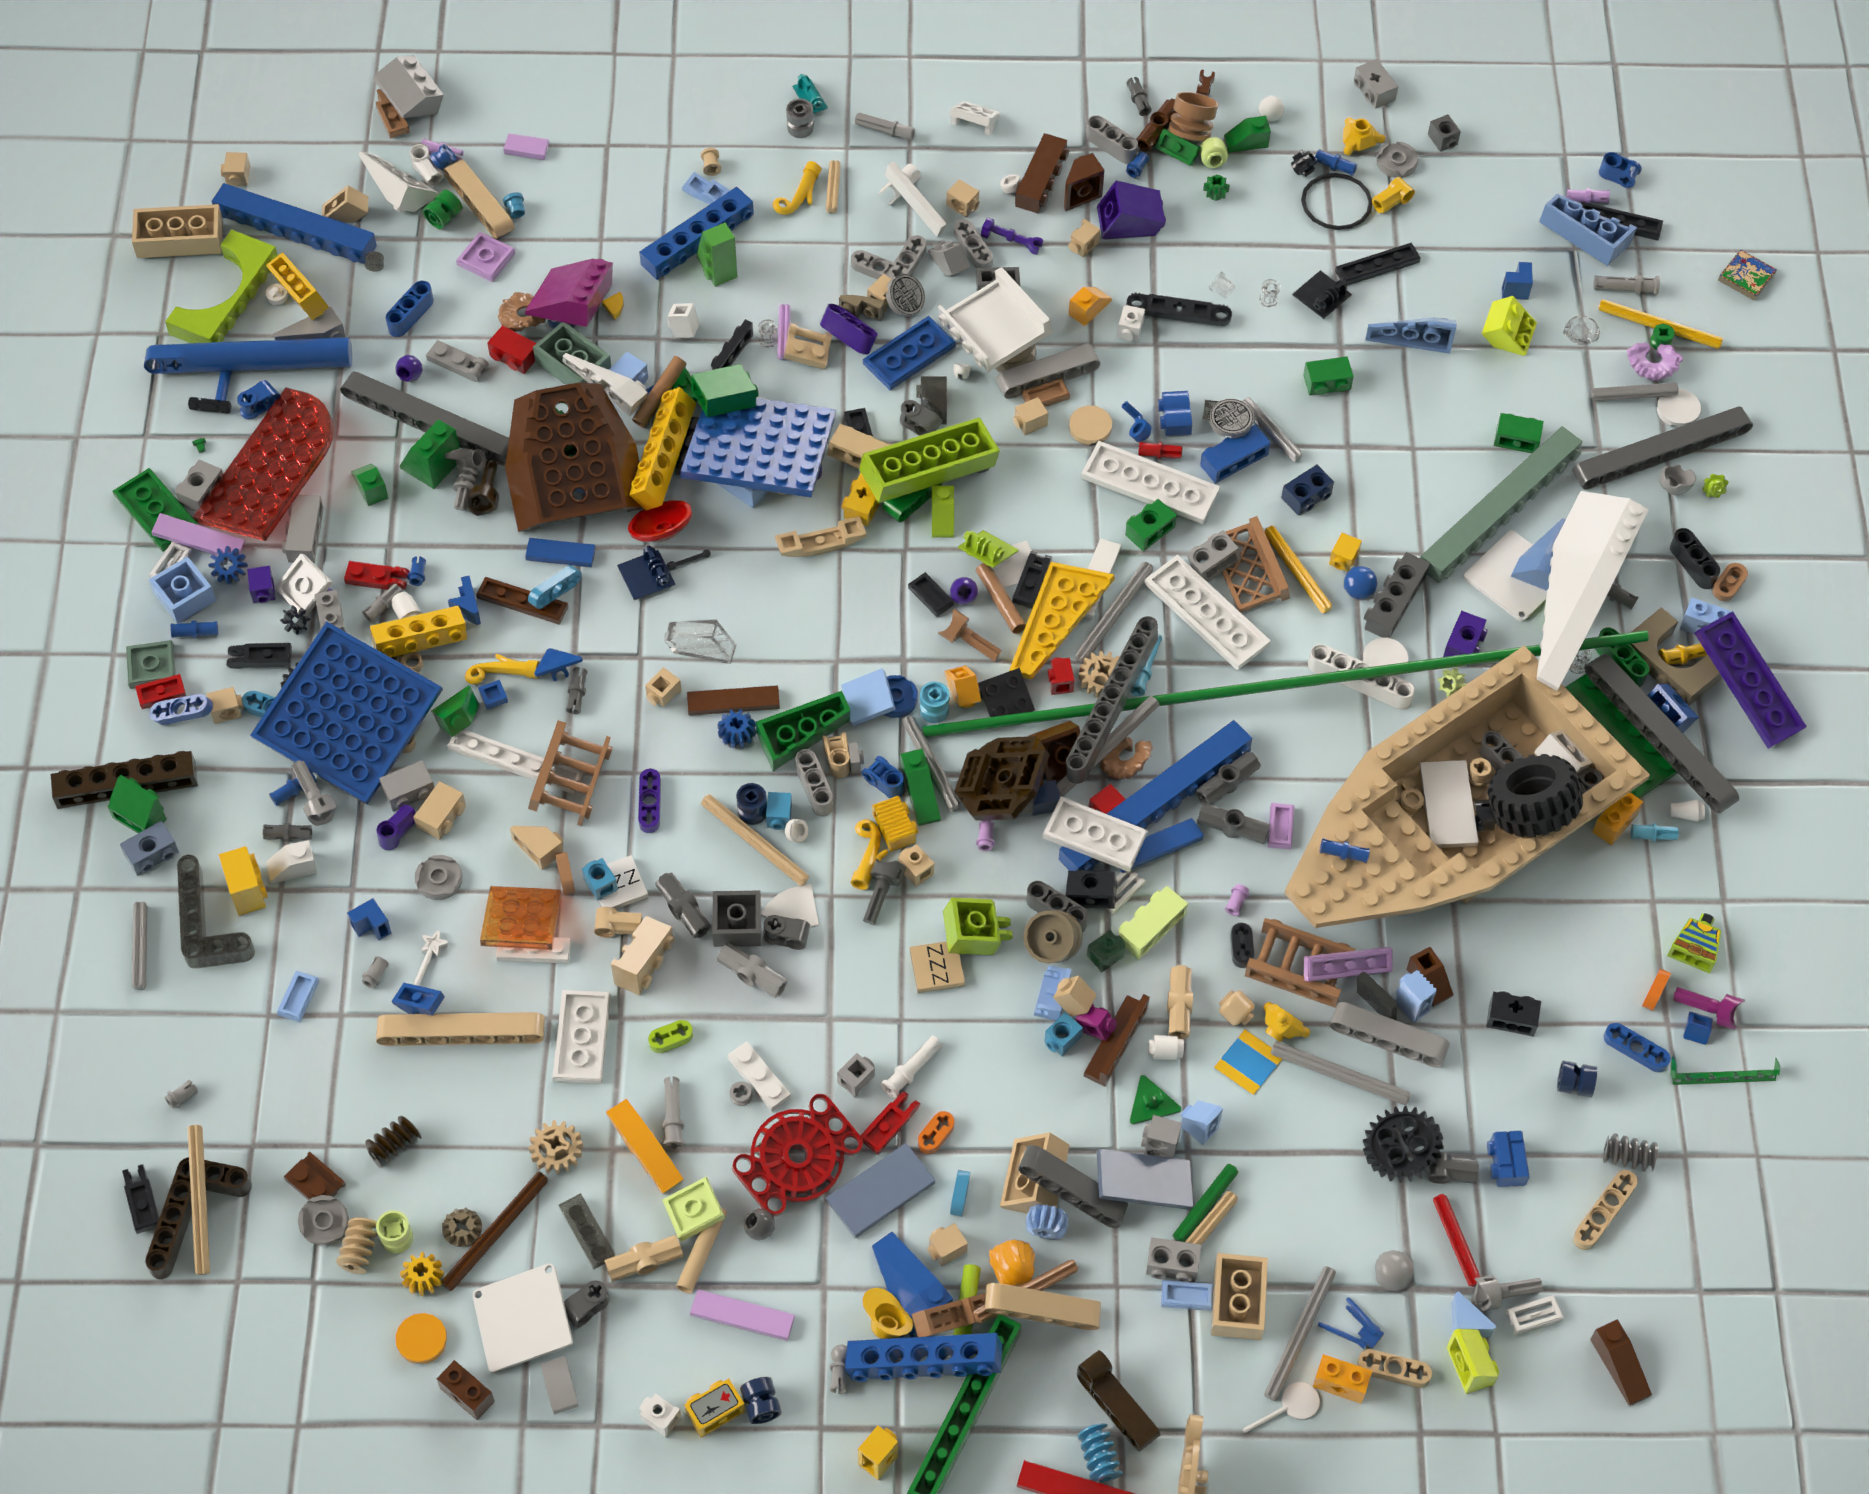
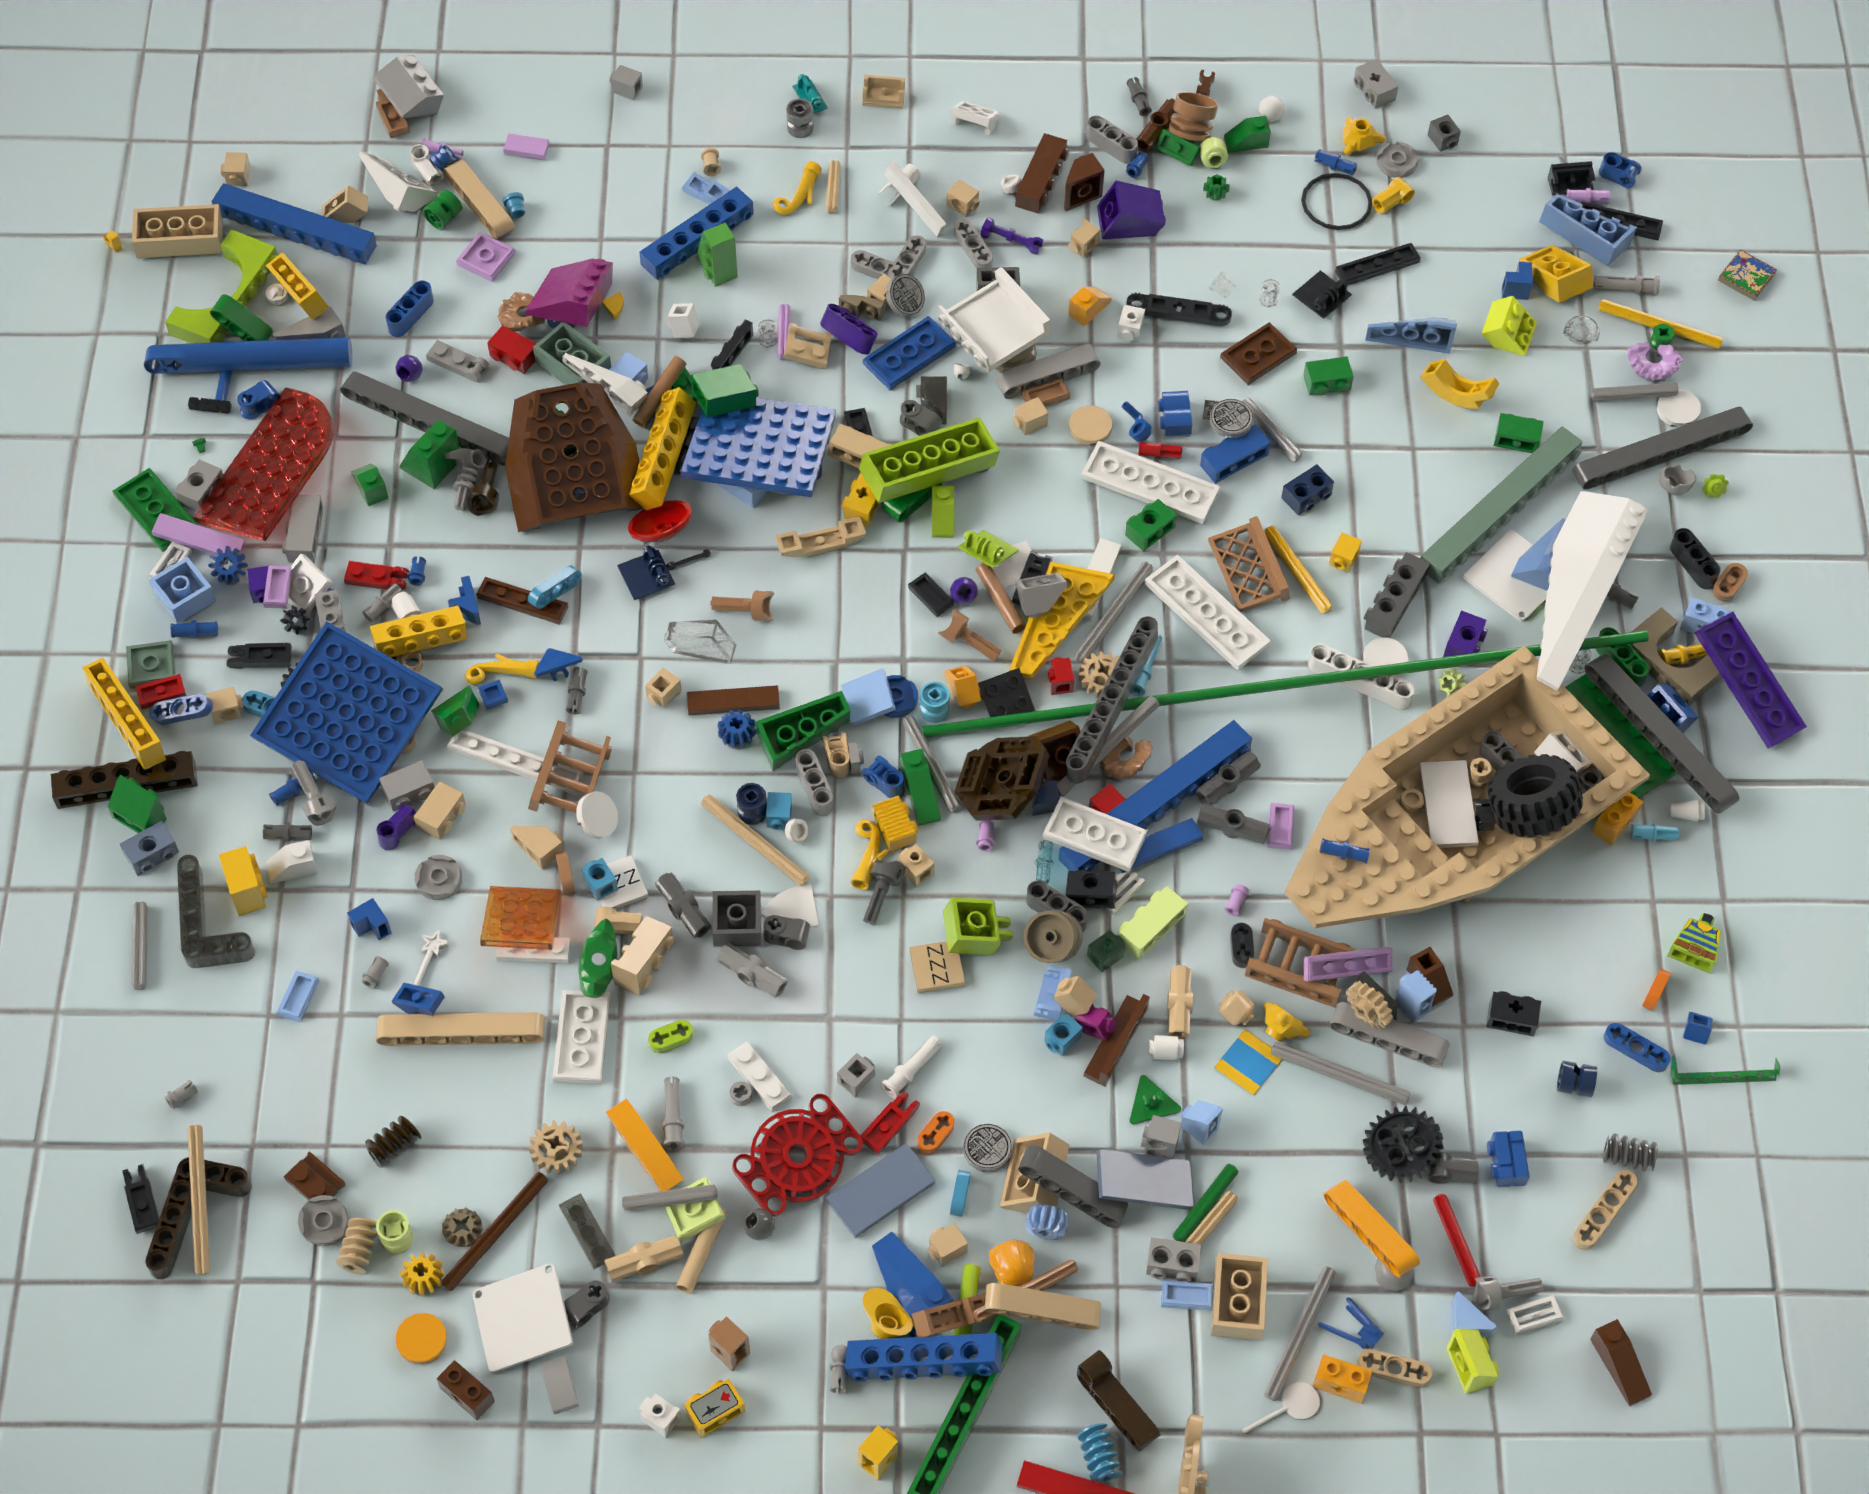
clear smoke bush [365,251,384,272] -> none
blue tile [525,538,596,567] -> none
dark purple beam [638,768,661,833] -> none
lavender tile [690,1290,795,1341] -> none
dark blue wheel [740,1377,782,1424] -> none
light grey axle [855,113,915,140] -> none
light grey slope [928,240,970,276] -> none
light grey brick [1187,530,1241,582] -> none
black gear [1291,149,1317,177] -> none
blue hair [1344,566,1378,599] -> none
magenta piece [1673,987,1745,1030] -> none
none -> yellow brick [82,658,166,770]
none -> yellow tile [103,231,123,252]
none -> green beam [210,294,273,341]
none -> lavender tile [263,565,292,609]
none -> white tile [576,791,618,839]
none -> green piece [578,918,617,998]
none -> light grey brick [609,65,643,100]
none -> light grey axle [622,1185,718,1211]
none -> medium nougat brick [708,1316,750,1371]
none -> medium nougat piece [710,590,775,622]
none -> tan hinge [862,75,905,109]
none -> tile [963,1123,1012,1172]
none -> light grey slope [1015,572,1067,618]
none -> clear light blue axle [1035,840,1054,885]
none -> reddish brown tile [1220,322,1297,385]
none -> light orange beam [1323,1180,1420,1278]
none -> tan gear [1346,981,1393,1029]
none -> yellow arch [1420,359,1500,409]
none -> yellow slope [1519,244,1593,303]
none -> black hinge [1548,161,1595,196]

